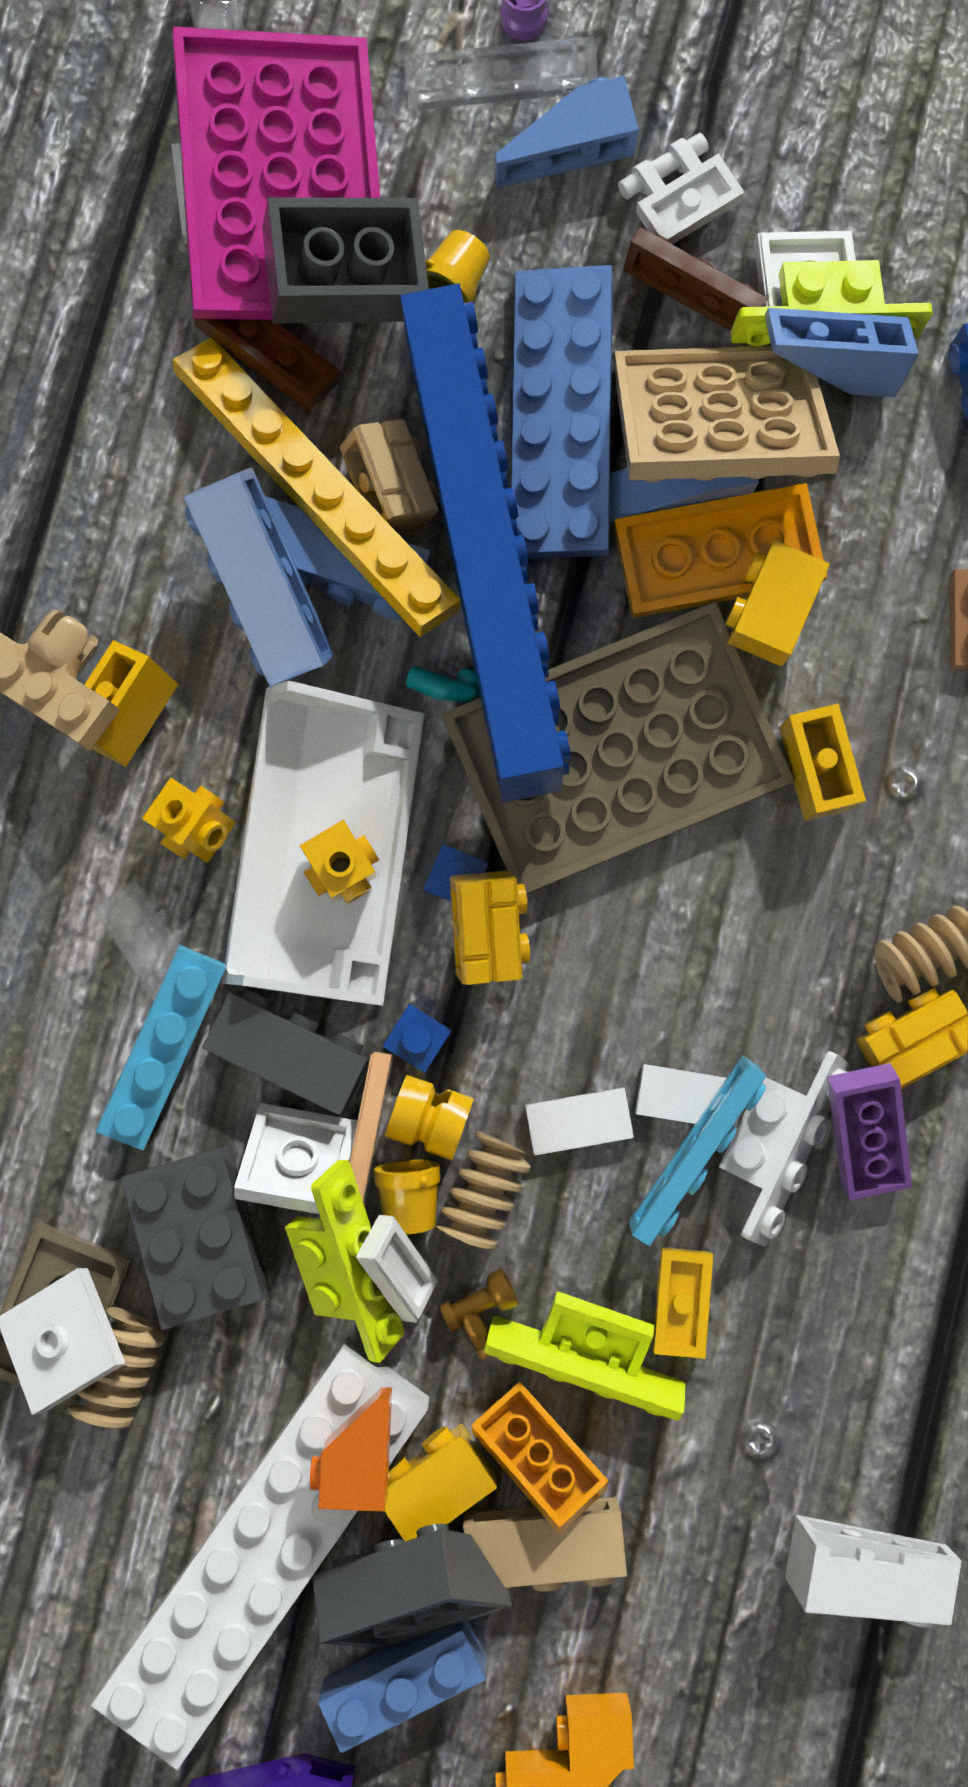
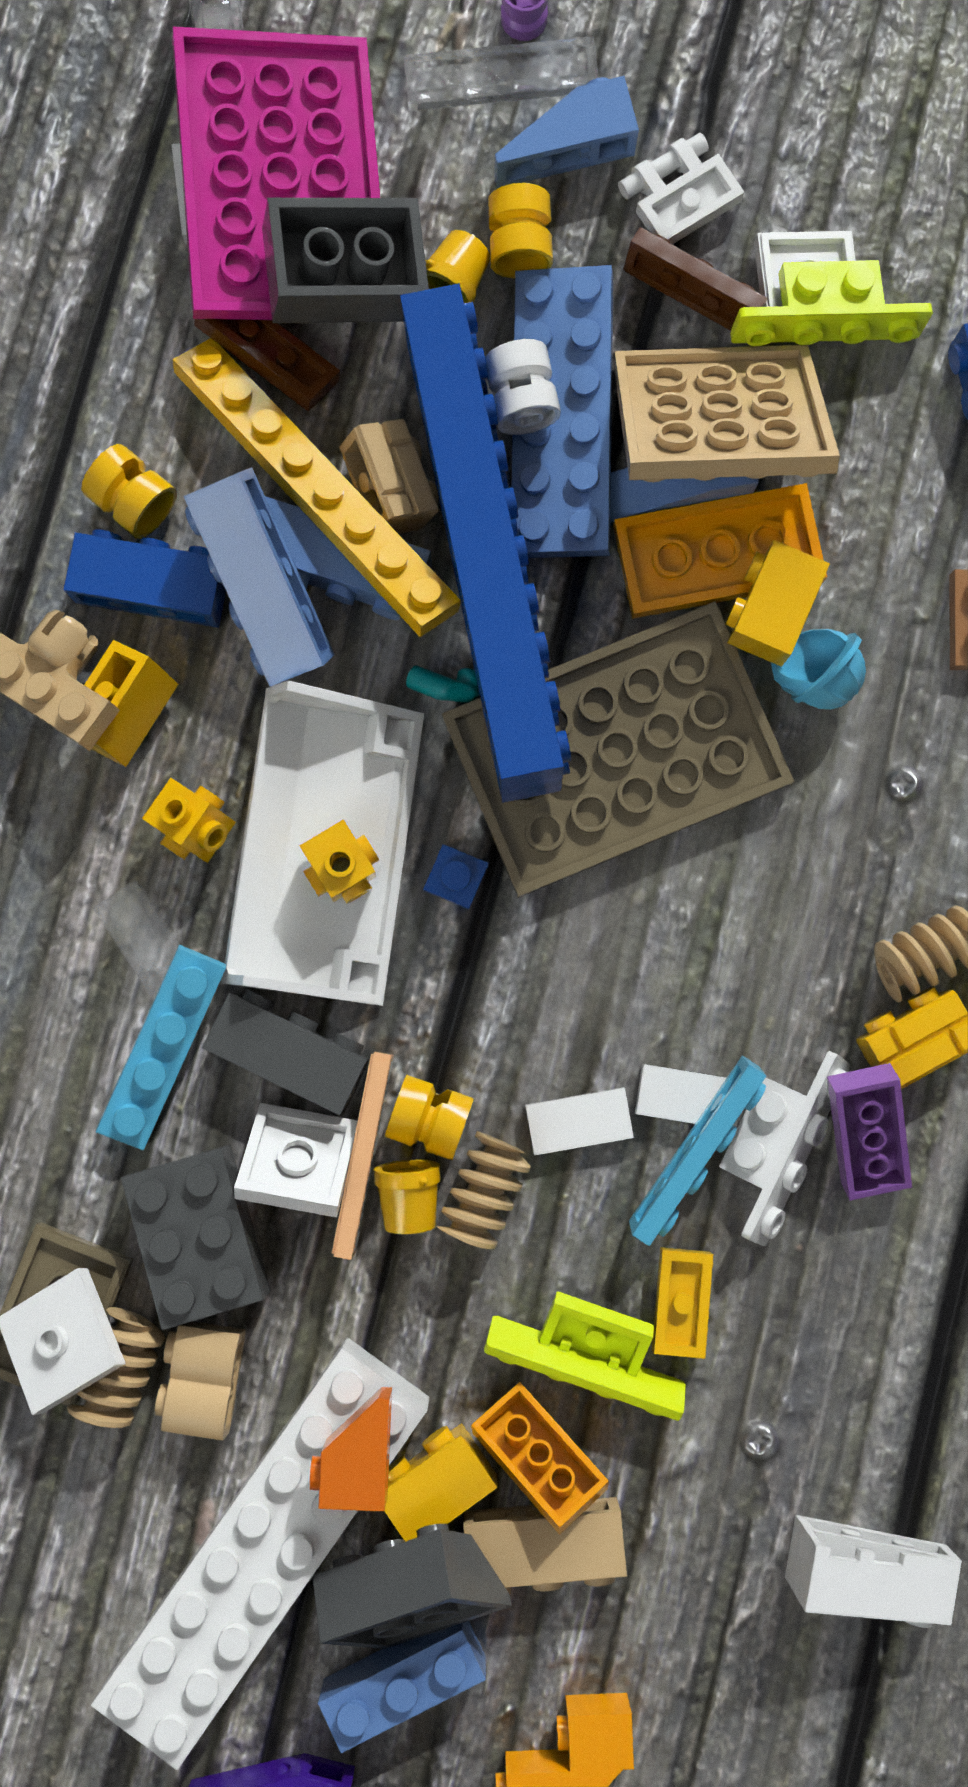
neon yellow bracket [285,1160,405,1363] -> none
white tile [356,1215,438,1323] -> none
blue plate [383,1004,452,1073] -> none
pearl gold piece [440,1267,520,1360] -> none
yellow brick [450,871,530,985] -> none
medium blue slope [765,308,918,397] -> none
yellow brick [778,703,866,822] -> none
none -> blue brick [63,529,226,628]
none -> yellow wheel [81,444,177,539]
none -> tan brick [155,1321,246,1441]
none -> white wheel [485,339,561,435]
none -> yellow wheel [488,183,553,279]
none -> medium azure piece [771,629,866,710]

